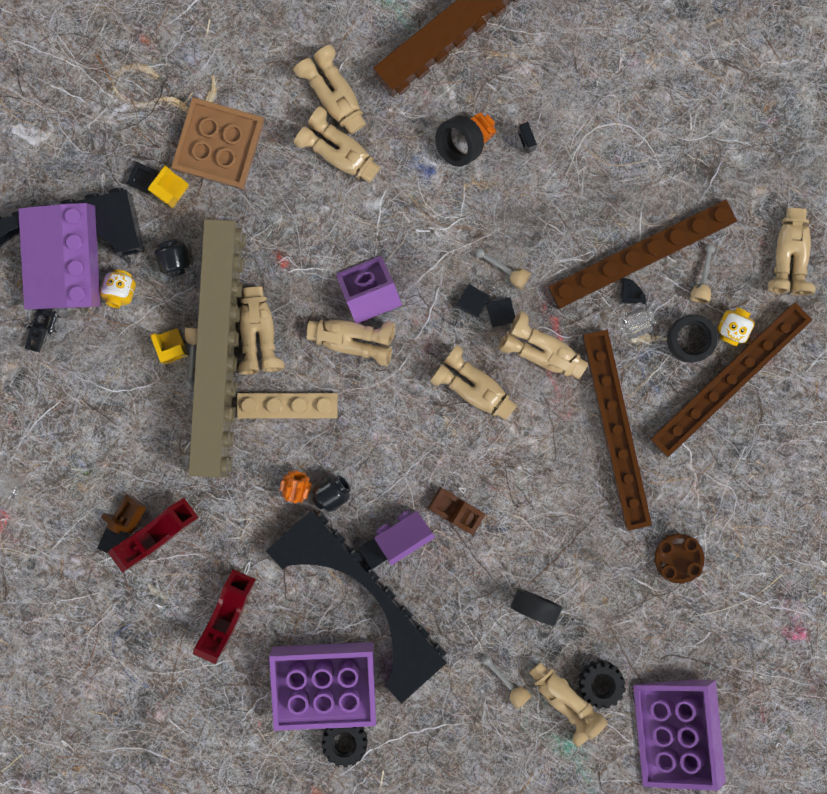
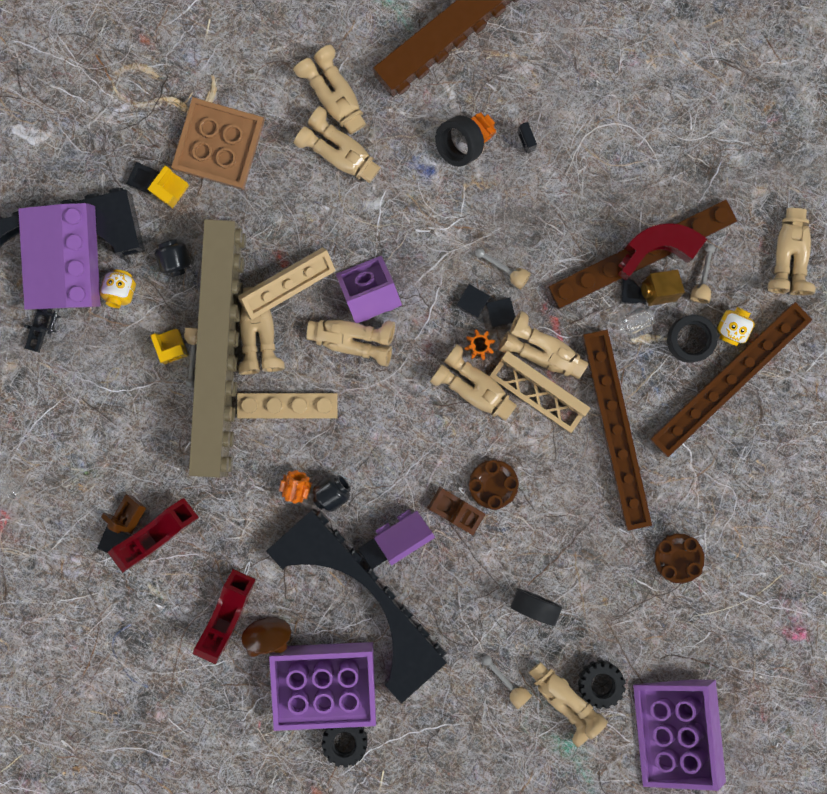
none -> tan plate [238,247,336,320]
none -> reddish brown dish [241,617,292,657]
none -> orange gear [464,330,495,361]
none -> reddish brown dish [469,460,519,510]
none -> tan fence [490,351,591,433]
none -> dark red arch [618,223,707,280]
none -> pearl gold brick [641,269,685,306]

